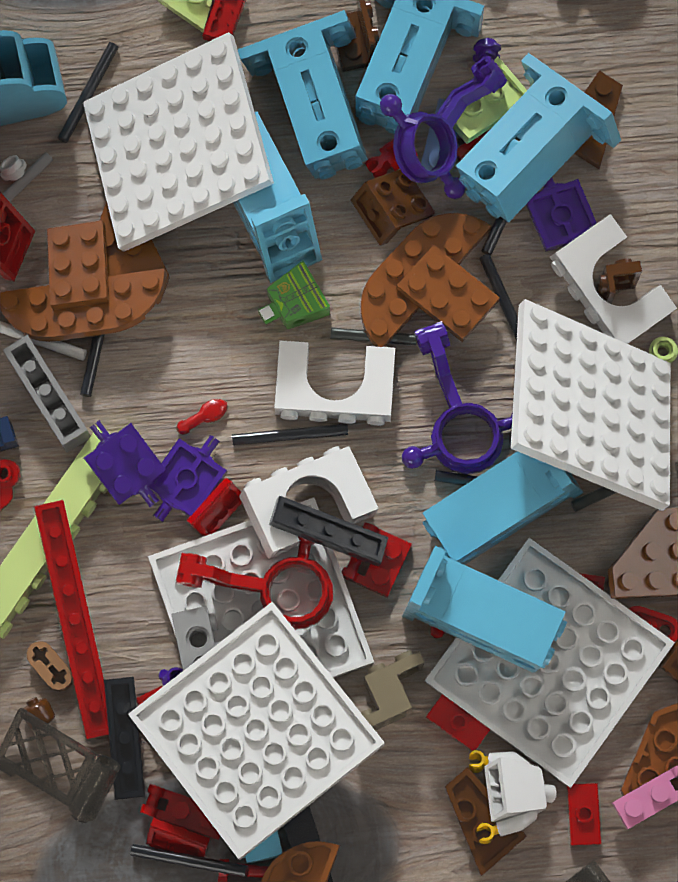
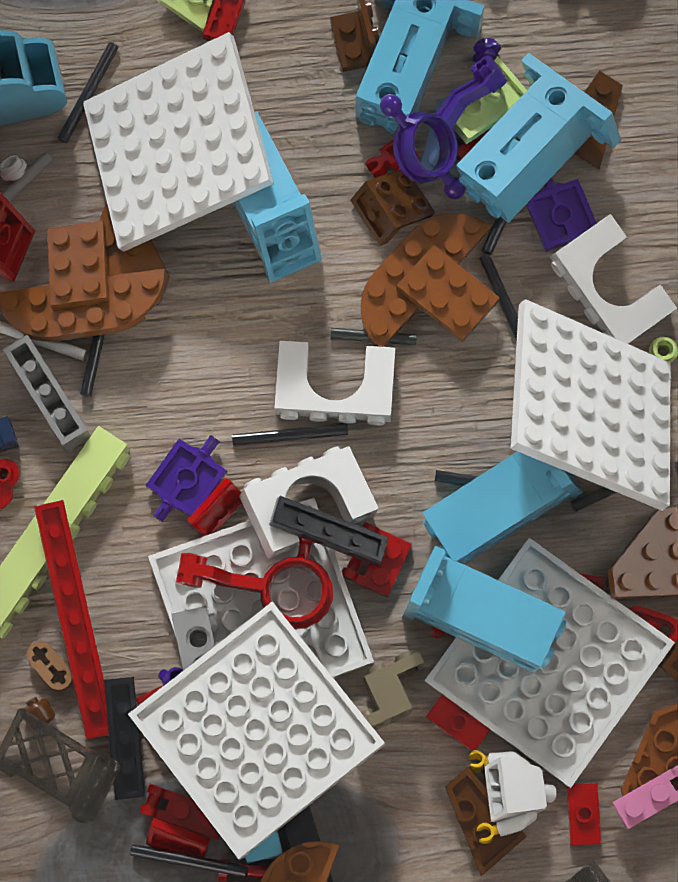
dark purple plate [83,420,166,507] -> none
red piece [176,399,228,435] -> none
medium azure brick [238,10,368,179] -> none
bright green torso [258,261,330,329] -> none
dark purple piece [401,321,513,475] -> none
reddish brown bracket [596,258,642,304] -> none

